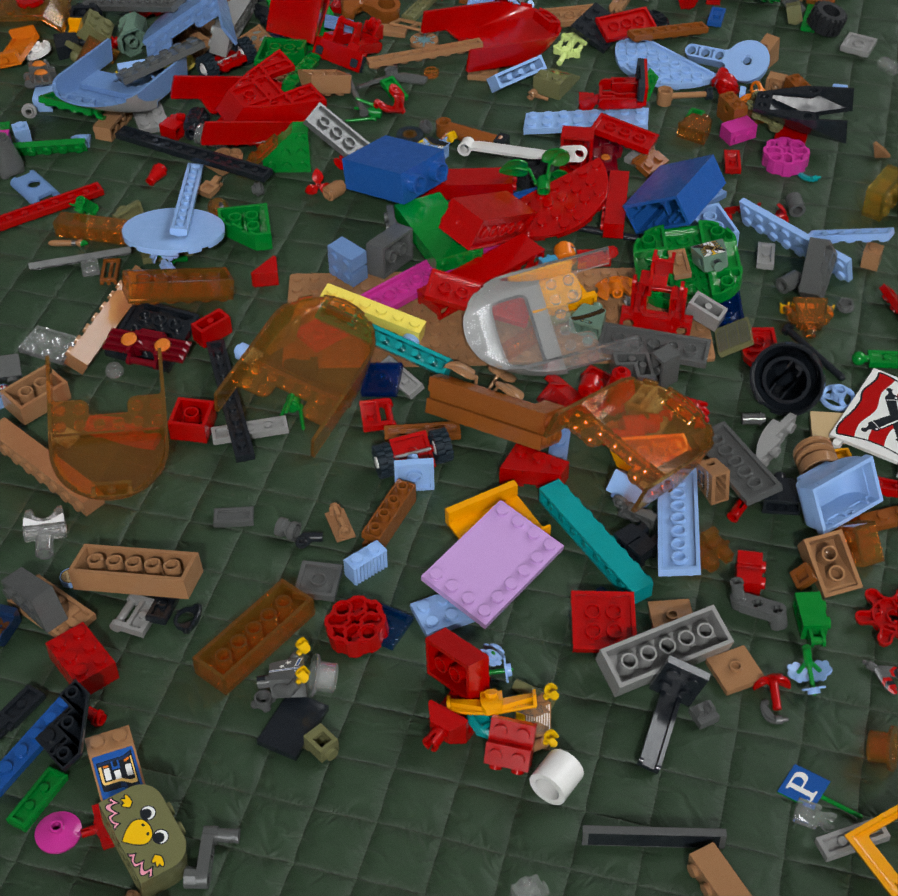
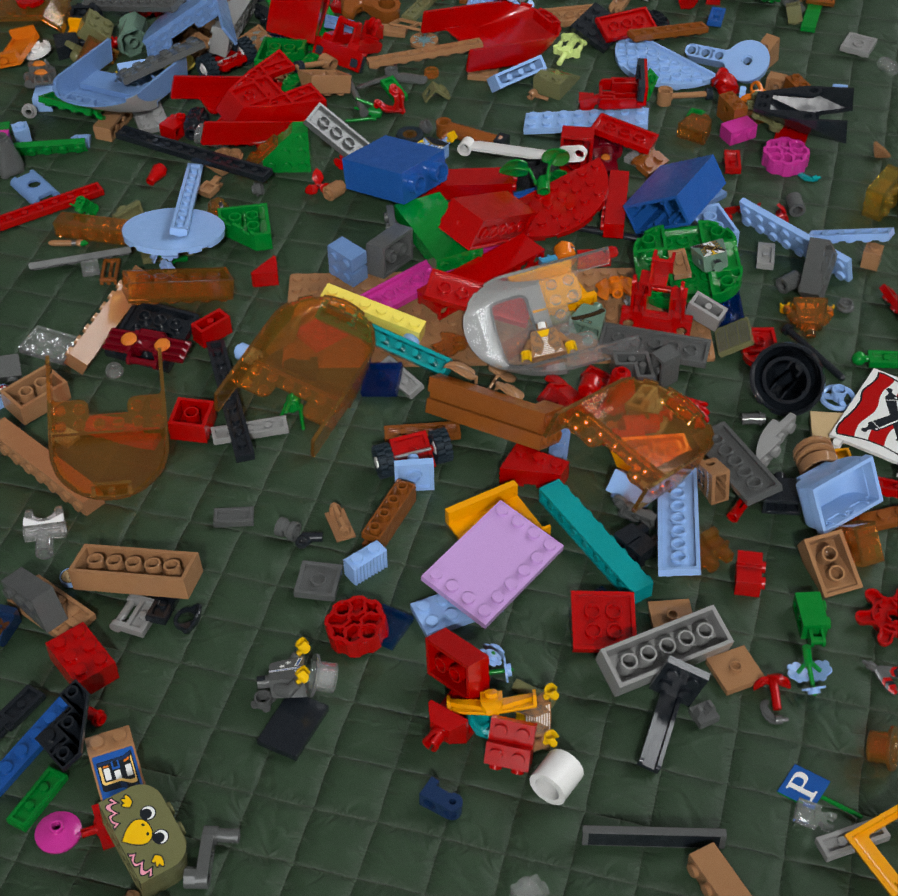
clear orange brick [192,578,315,695] -> none
olive brick [303,723,339,763] -> none
red plate [359,398,397,432] -> none
dark grey beam [730,577,788,631] -> none
dark orange plate [789,562,818,591] -> none
black tyre [807,0,848,37] -> none
none -> medium nougat piece [293,53,338,73]
none -> dark blue leg [419,776,463,820]
none -> olive bracket [422,81,451,103]
none -> clear orange plate [431,332,468,357]
none -> medium nougat torso [521,322,578,367]

